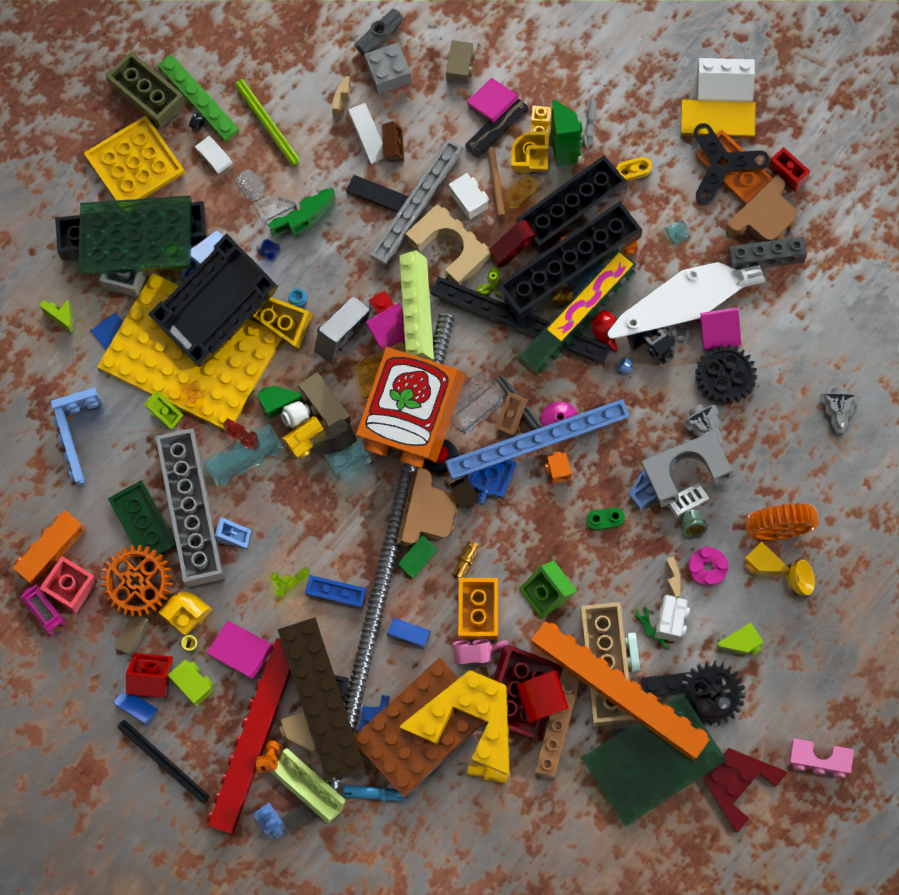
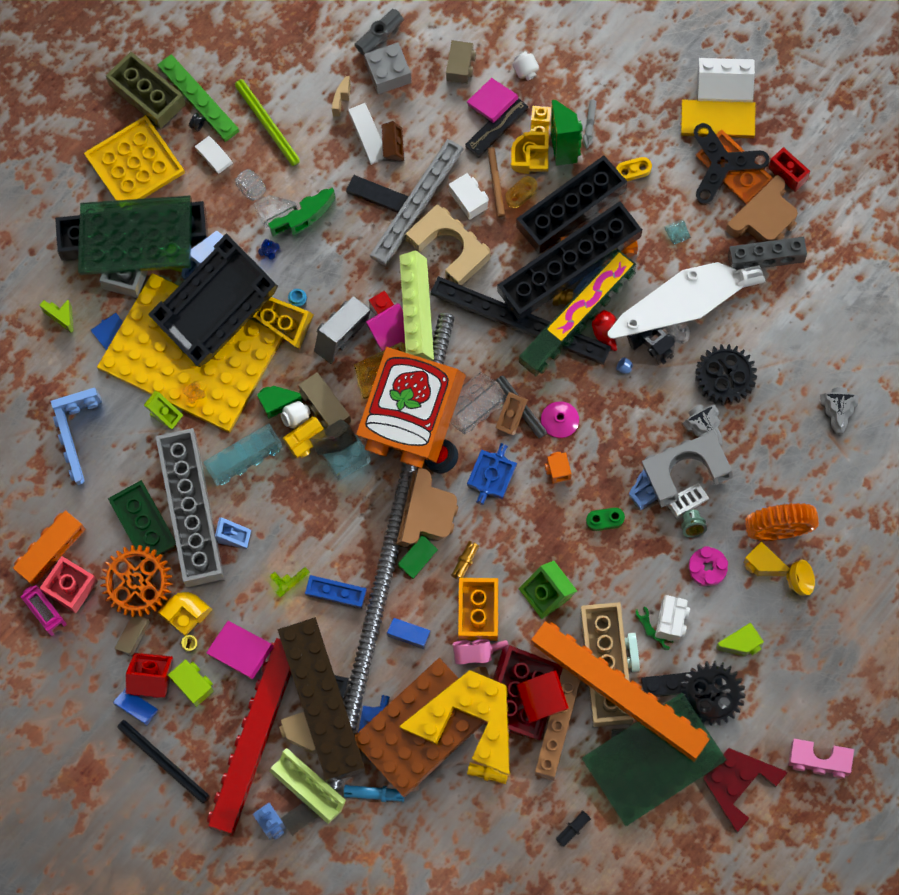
clear red wing [223,418,260,451] -> none
orange leg [256,740,281,773] -> none
medium blue plate [445,399,630,480] -> none
dark brown brick [450,475,479,509] -> none
lime plant [476,267,501,297] -> none
dark red beam [489,220,536,267] -> none
tan slope [665,556,681,598] -> none
dark pink tile [700,308,741,350] -> none
none -> white head [512,52,539,80]
none -> black axle [556,810,591,847]

